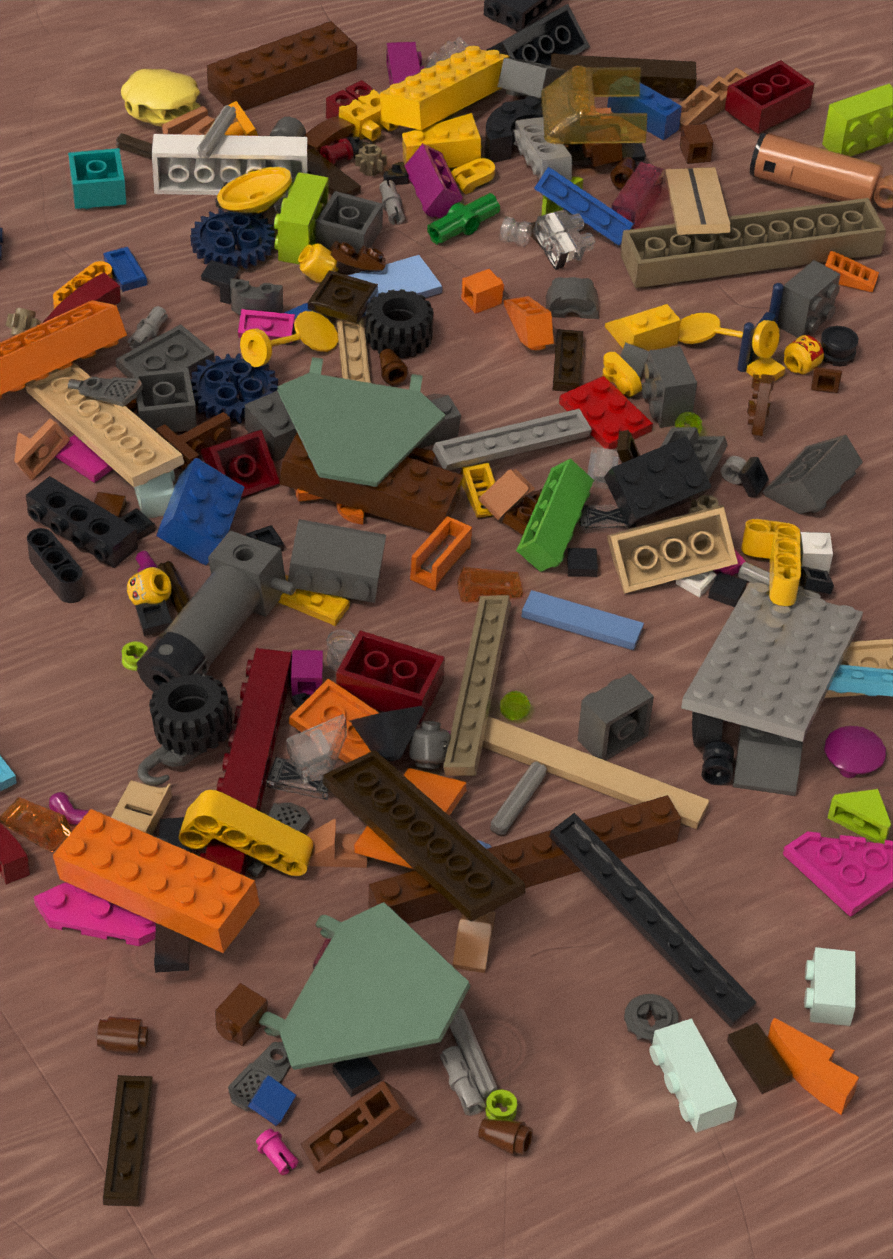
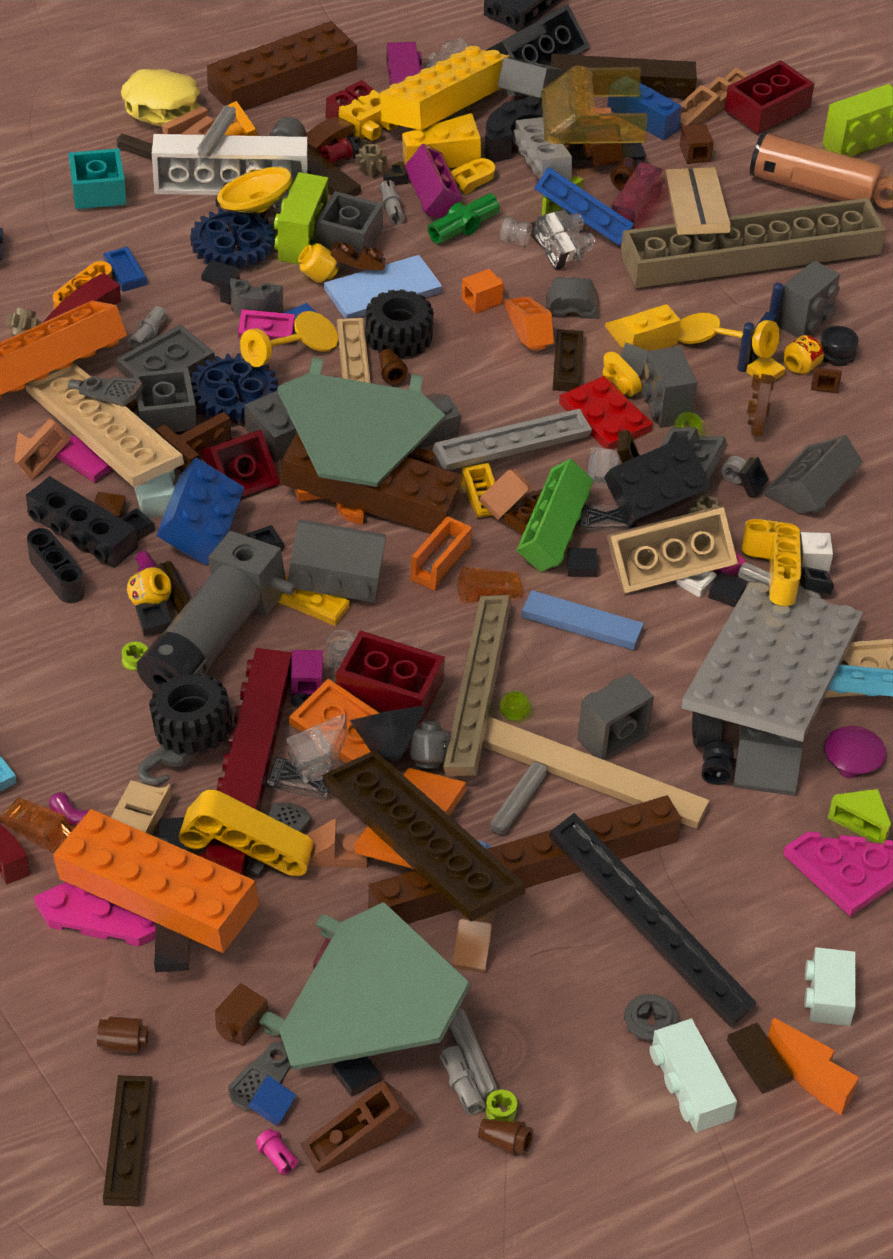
dark brown plate [308,270,378,324] -> none
orange slope [825,251,879,292] -> none

